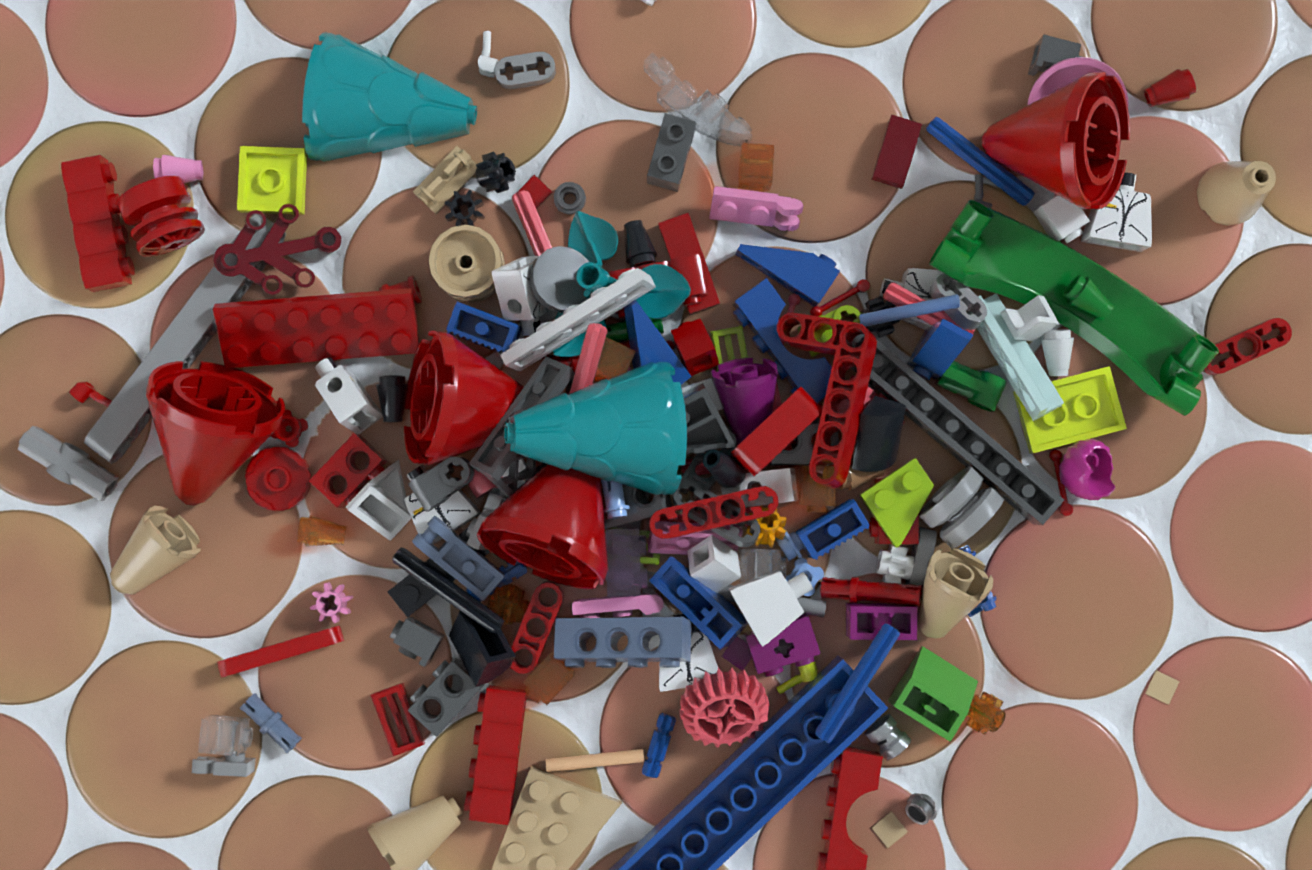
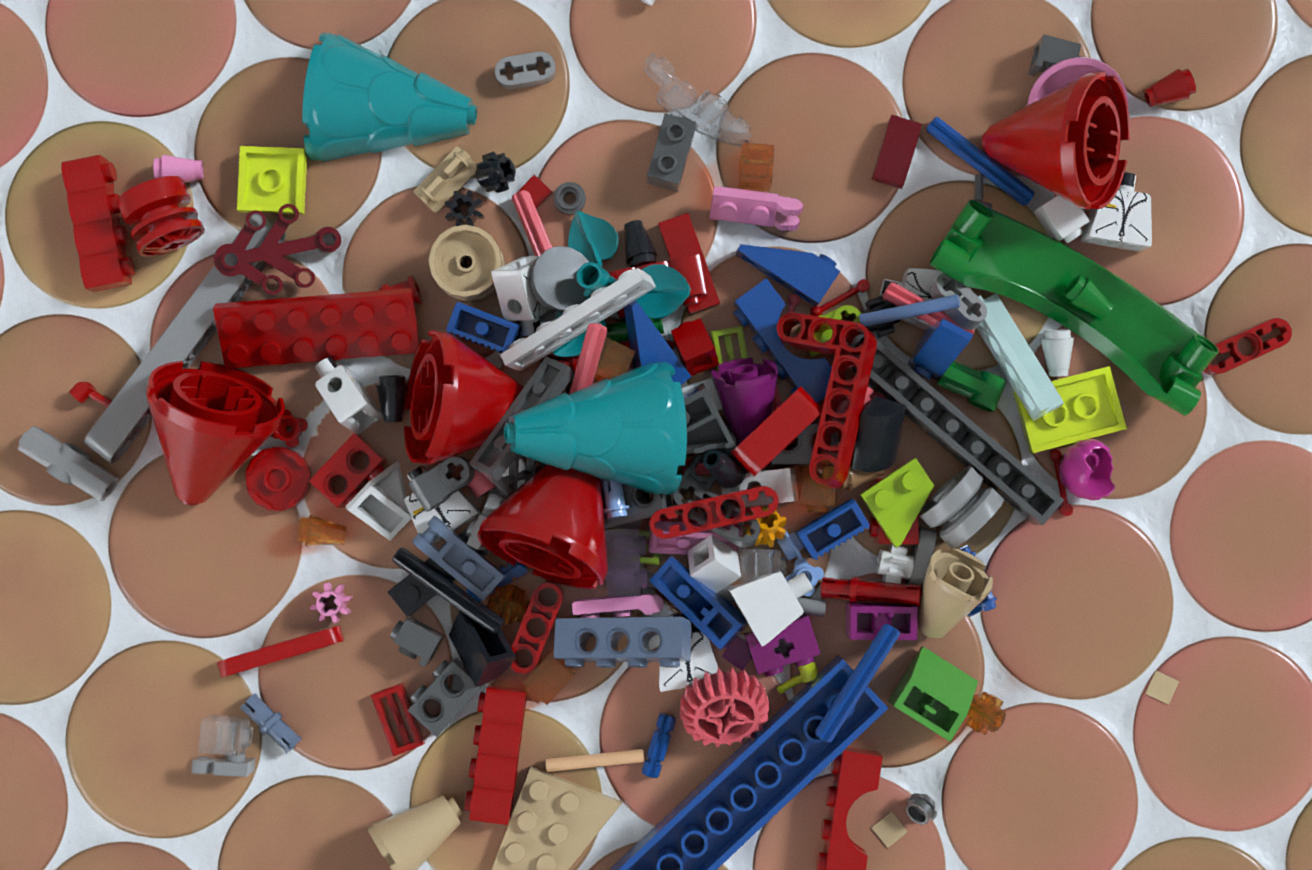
tan cone [110,505,201,595] -> none
white hand [478,31,498,78] -> none
light grey wheel [865,714,911,761] -> none
white panel [1001,296,1059,341] -> none
tan cone [1197,161,1276,226] -> none

